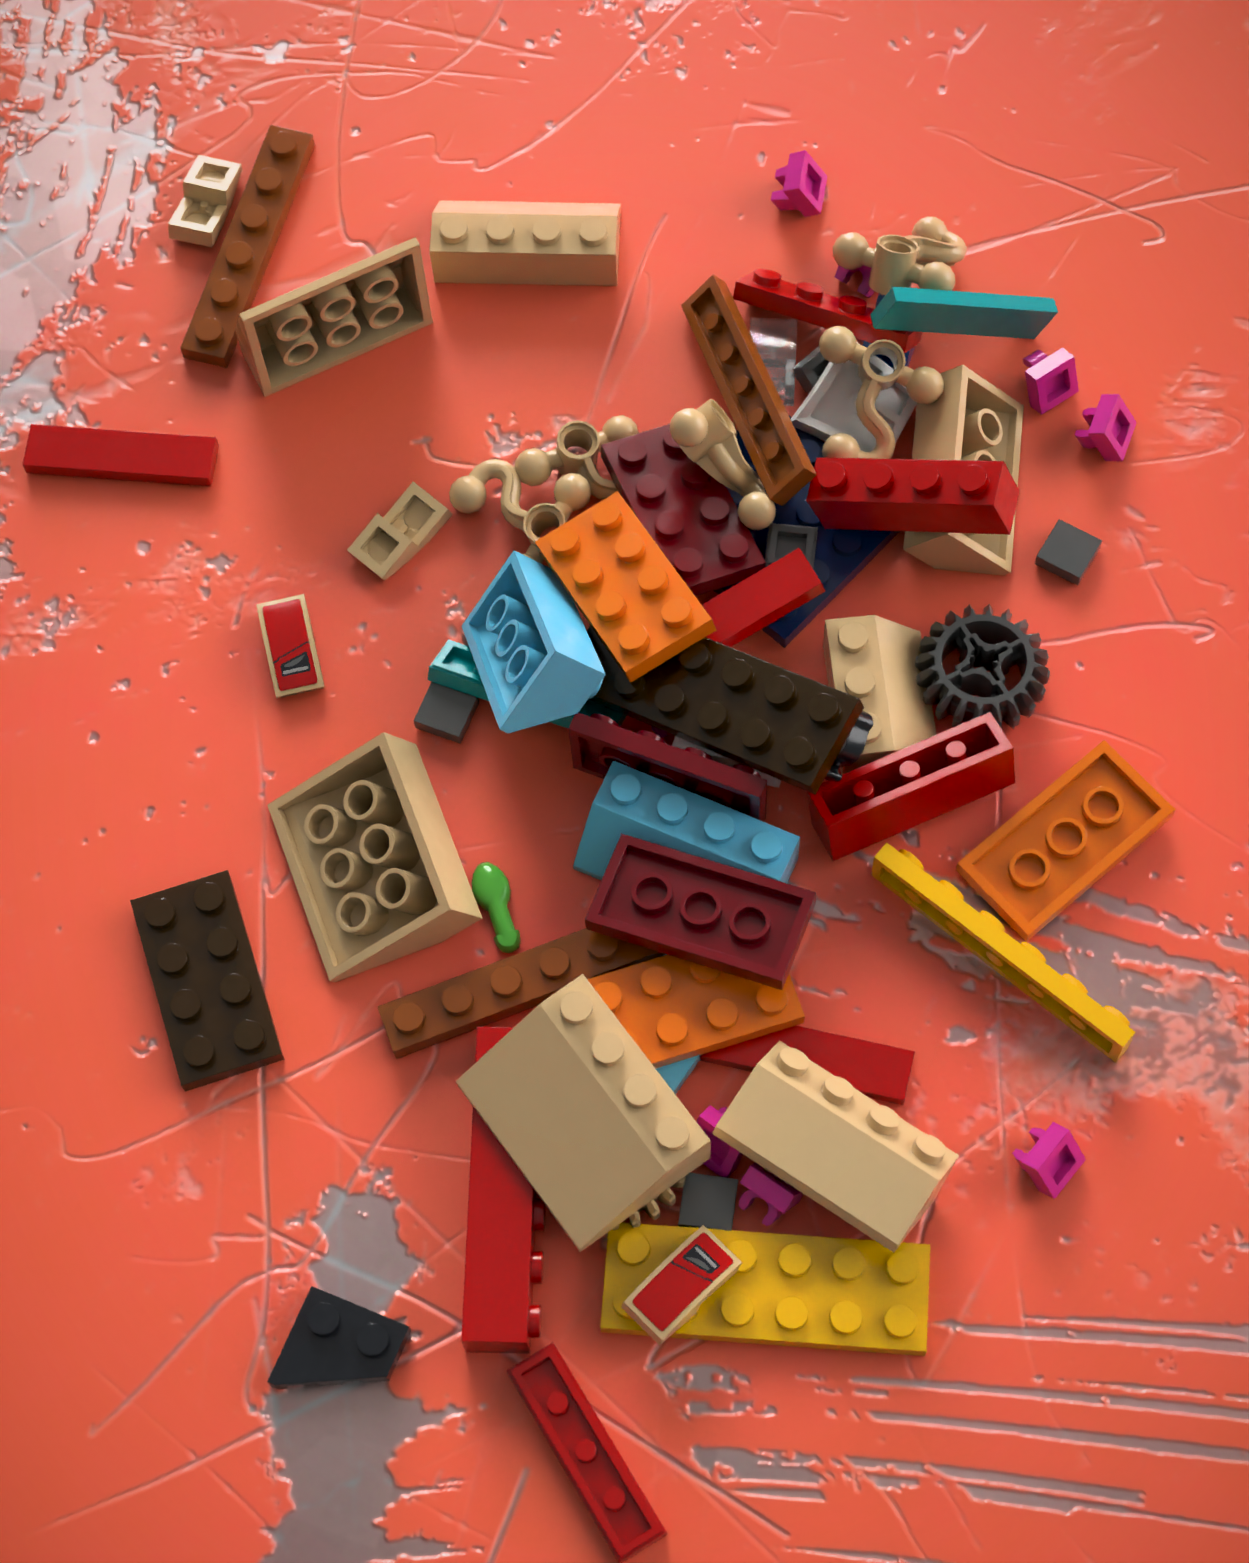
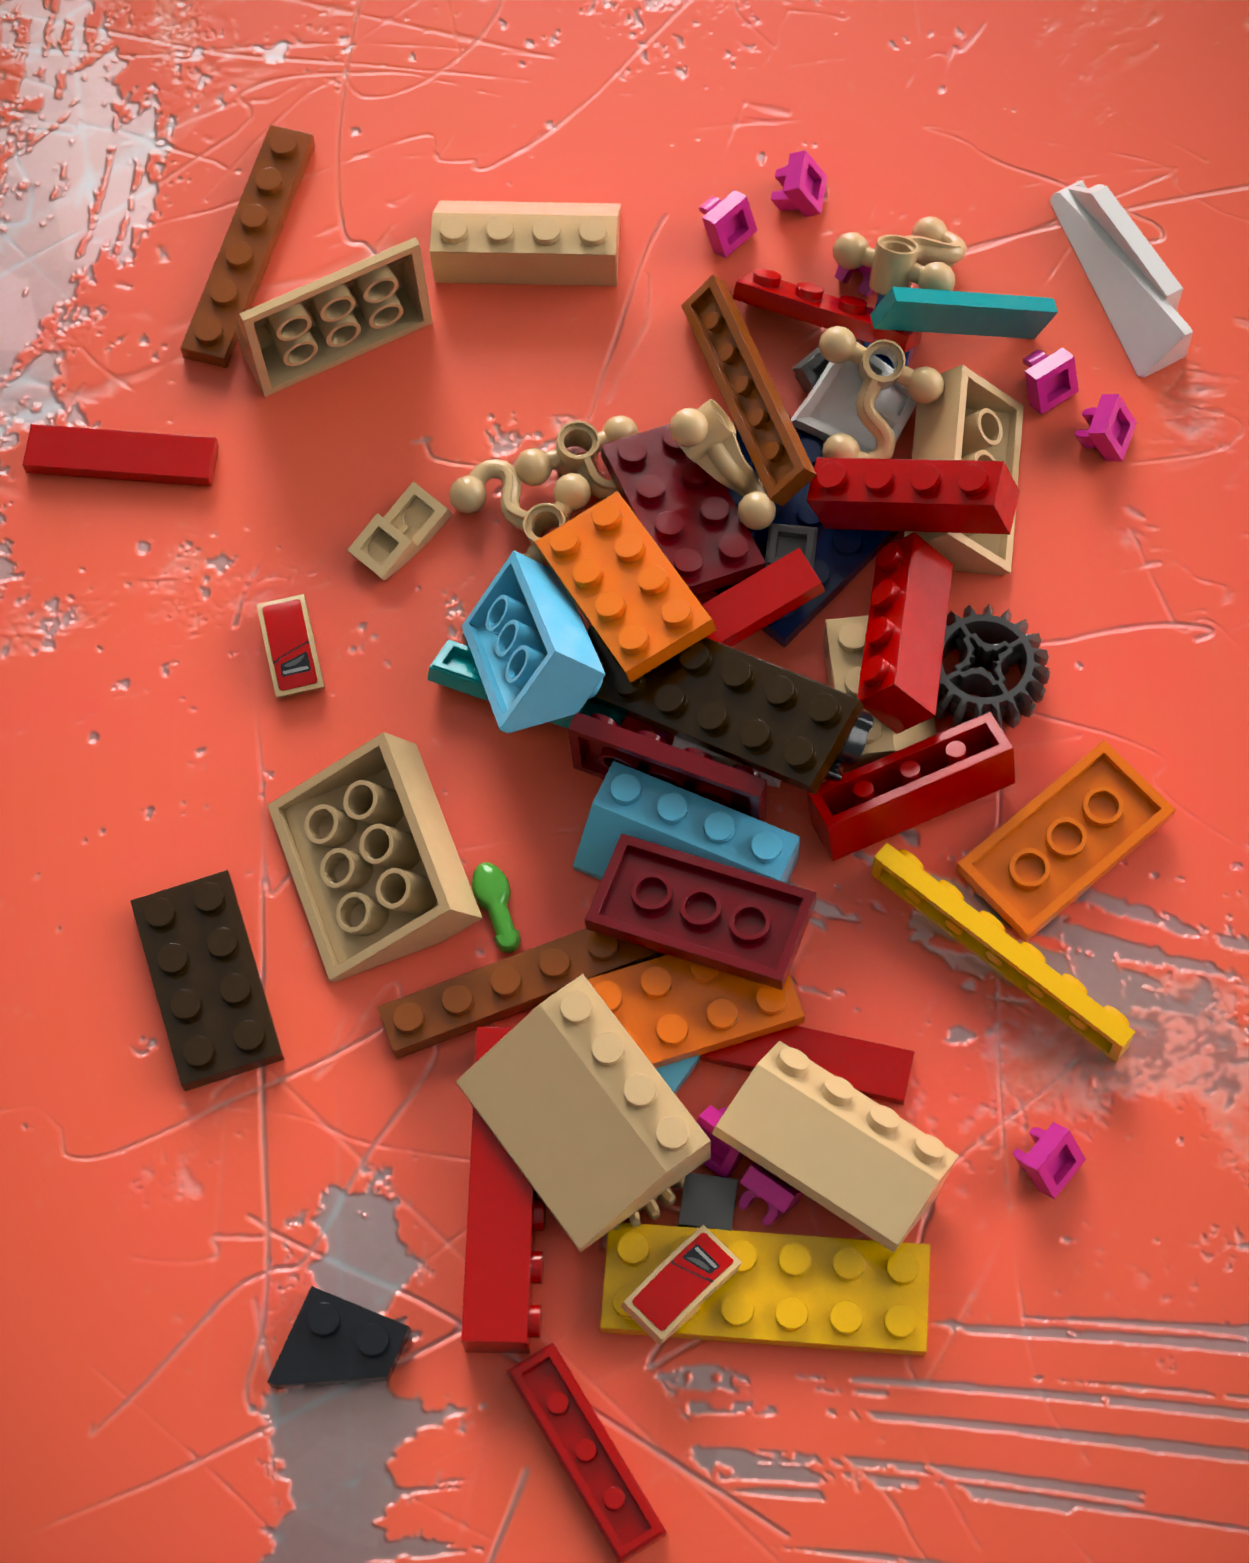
tan slope [168,155,242,247] -> none
dark grey tile [414,682,479,744] -> none
clear slope [750,318,797,406] -> none
dark grey tile [1035,519,1102,586] -> none
none -> dark pink tile [698,190,758,258]
none -> red brick [857,532,953,734]
none -> white wedge [1050,180,1193,378]

